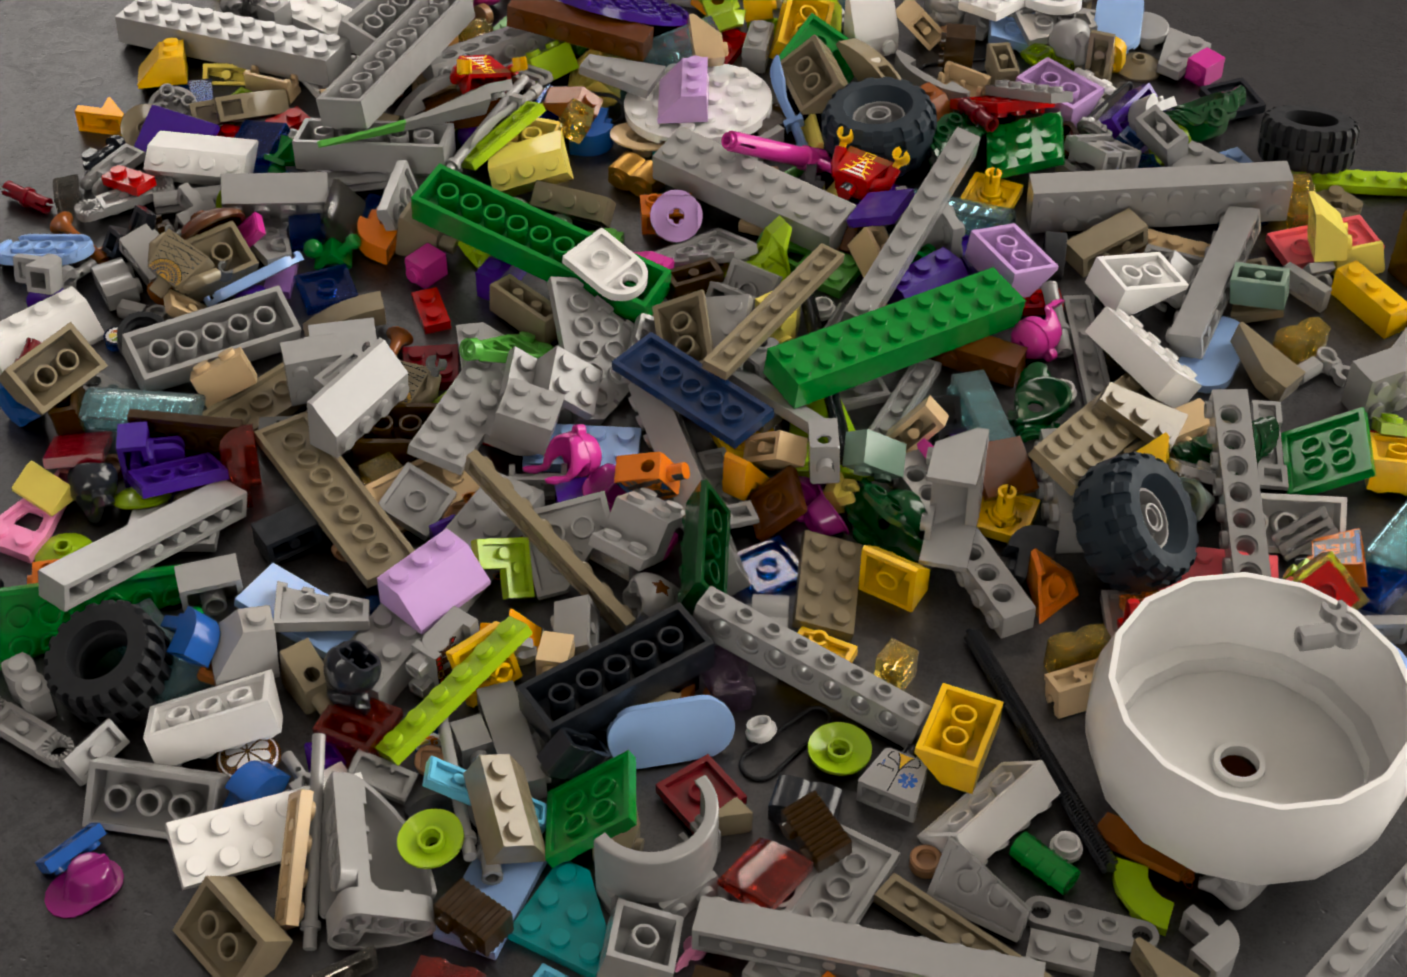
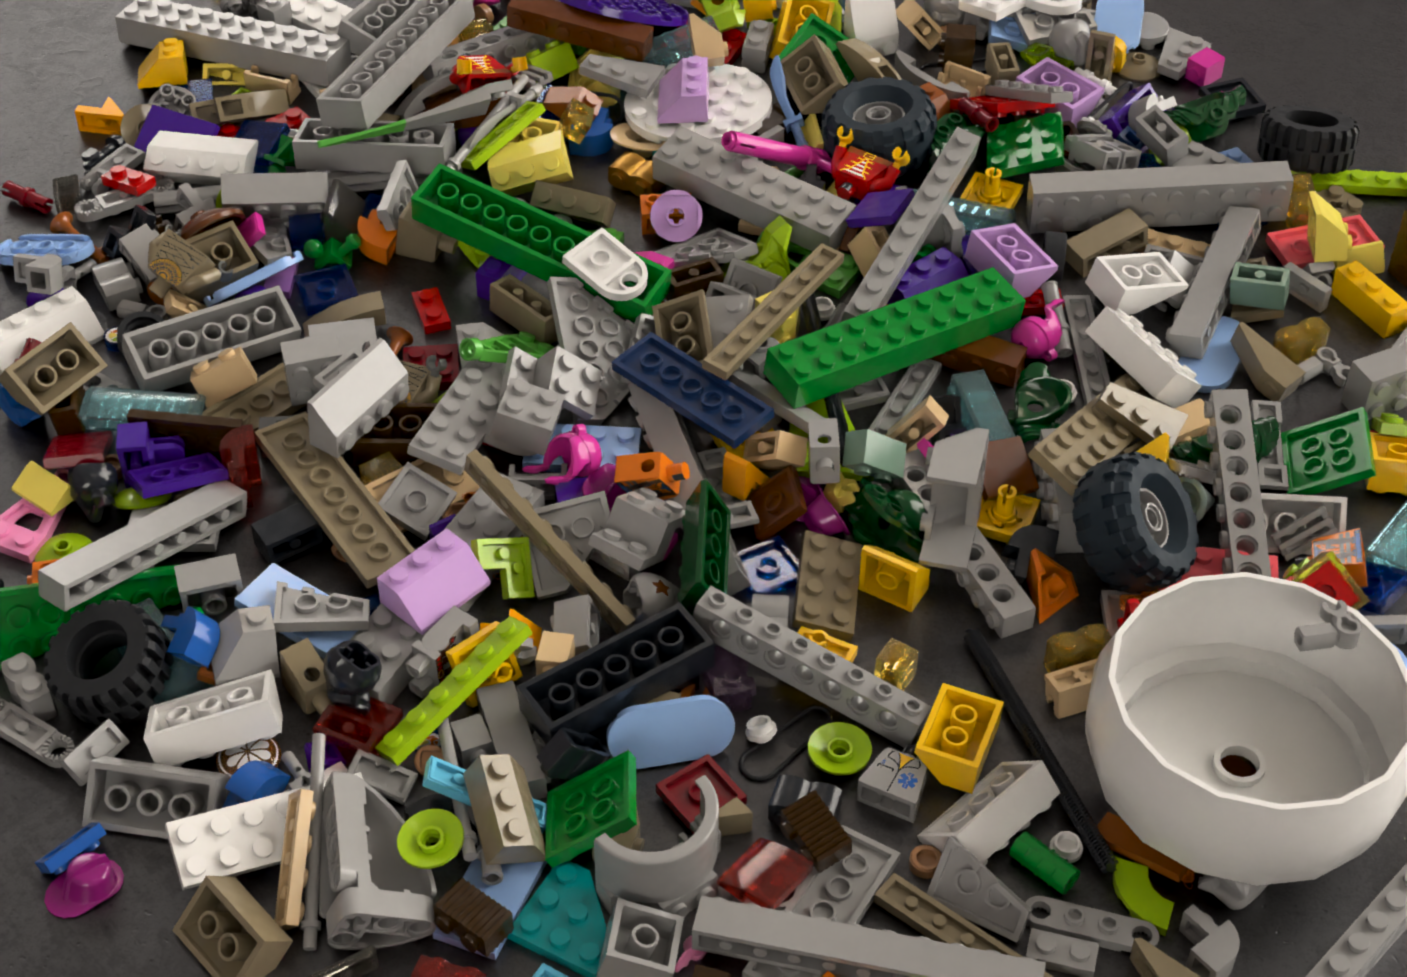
dark pink brick [405,243,448,289] -> none

